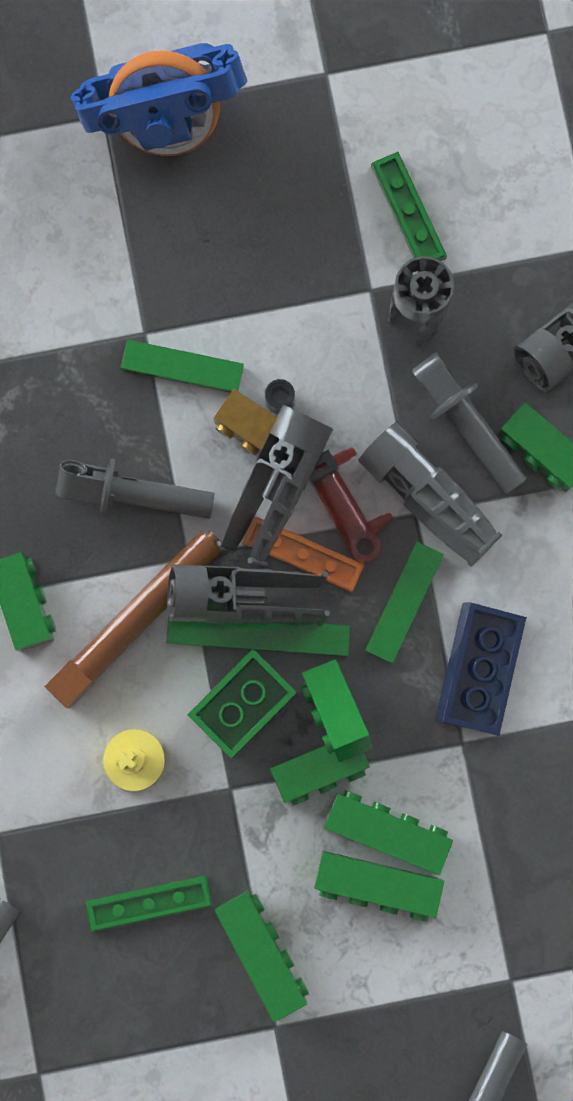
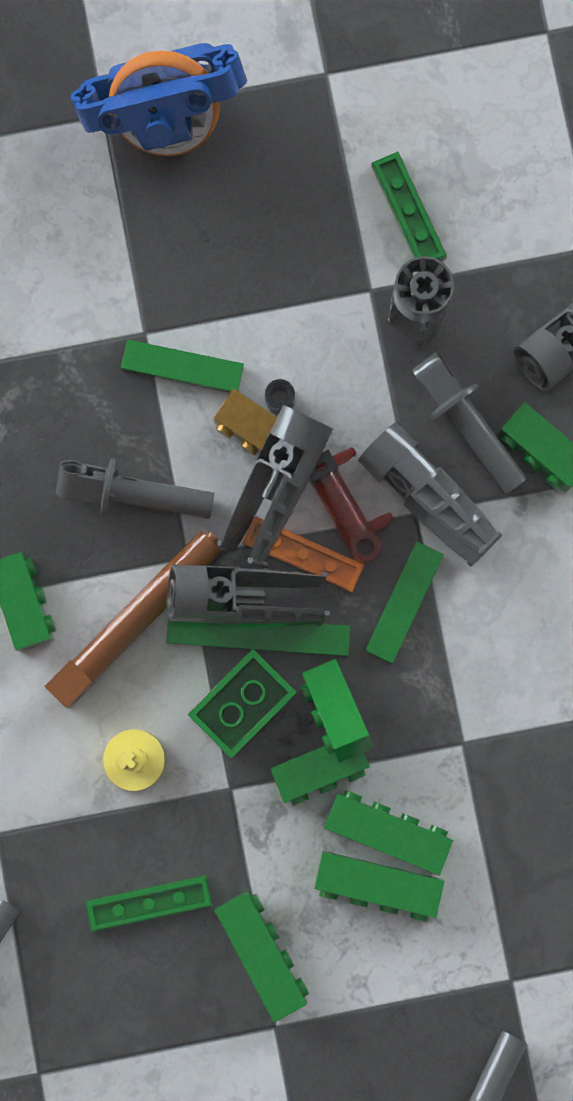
dark blue slope [435,602,527,736] -> none

